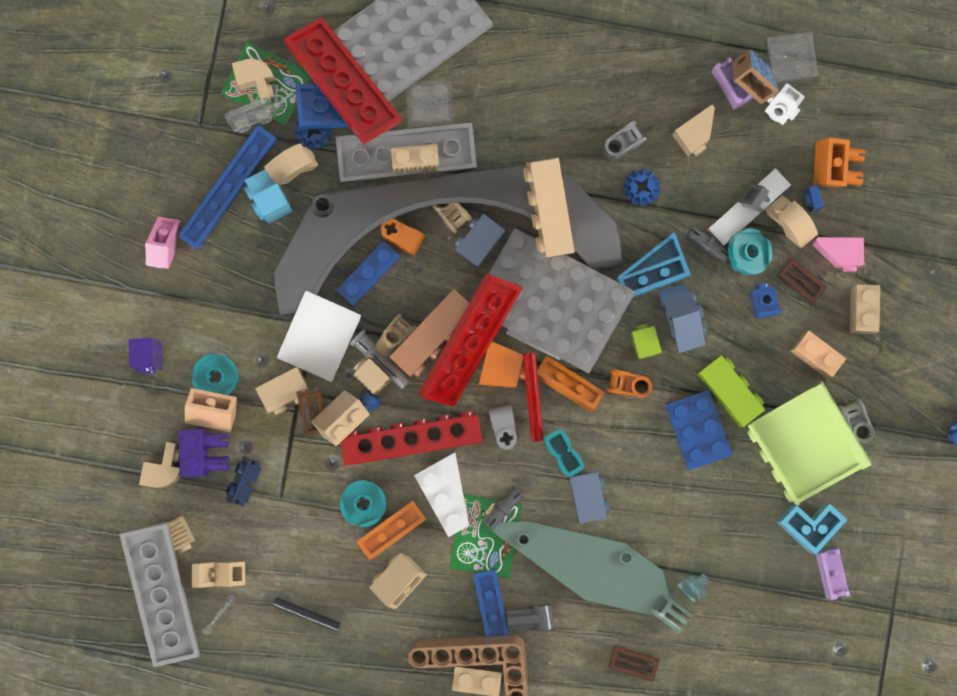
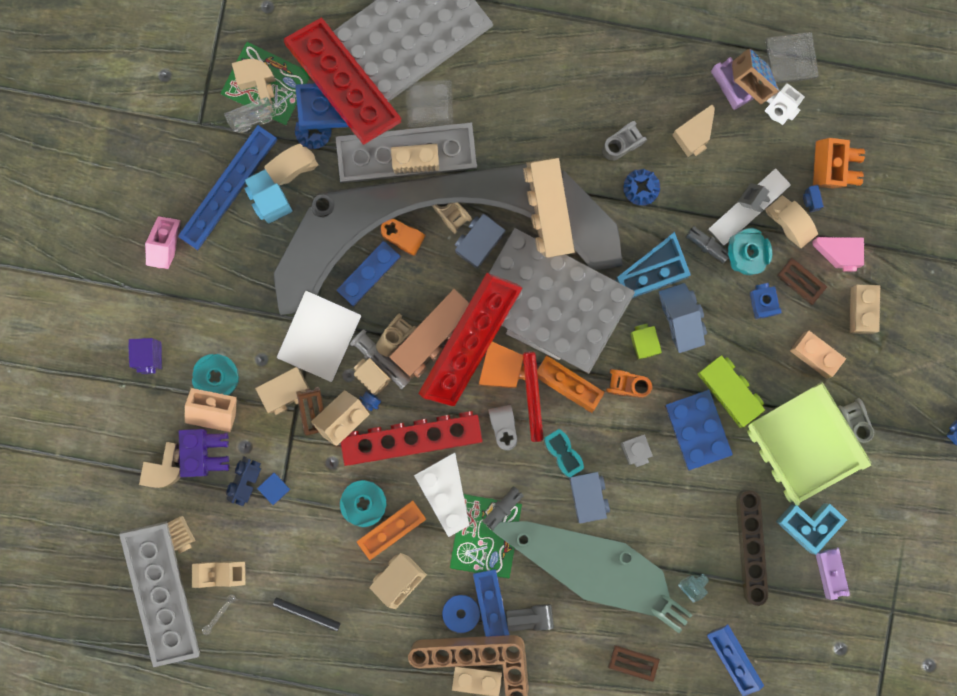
none -> blue tile [257,473,291,505]
none -> blue piece [442,595,480,633]
none -> light grey brick [620,434,653,467]
none -> blue plate [707,625,764,696]
none -> dark brown beam [736,490,768,606]

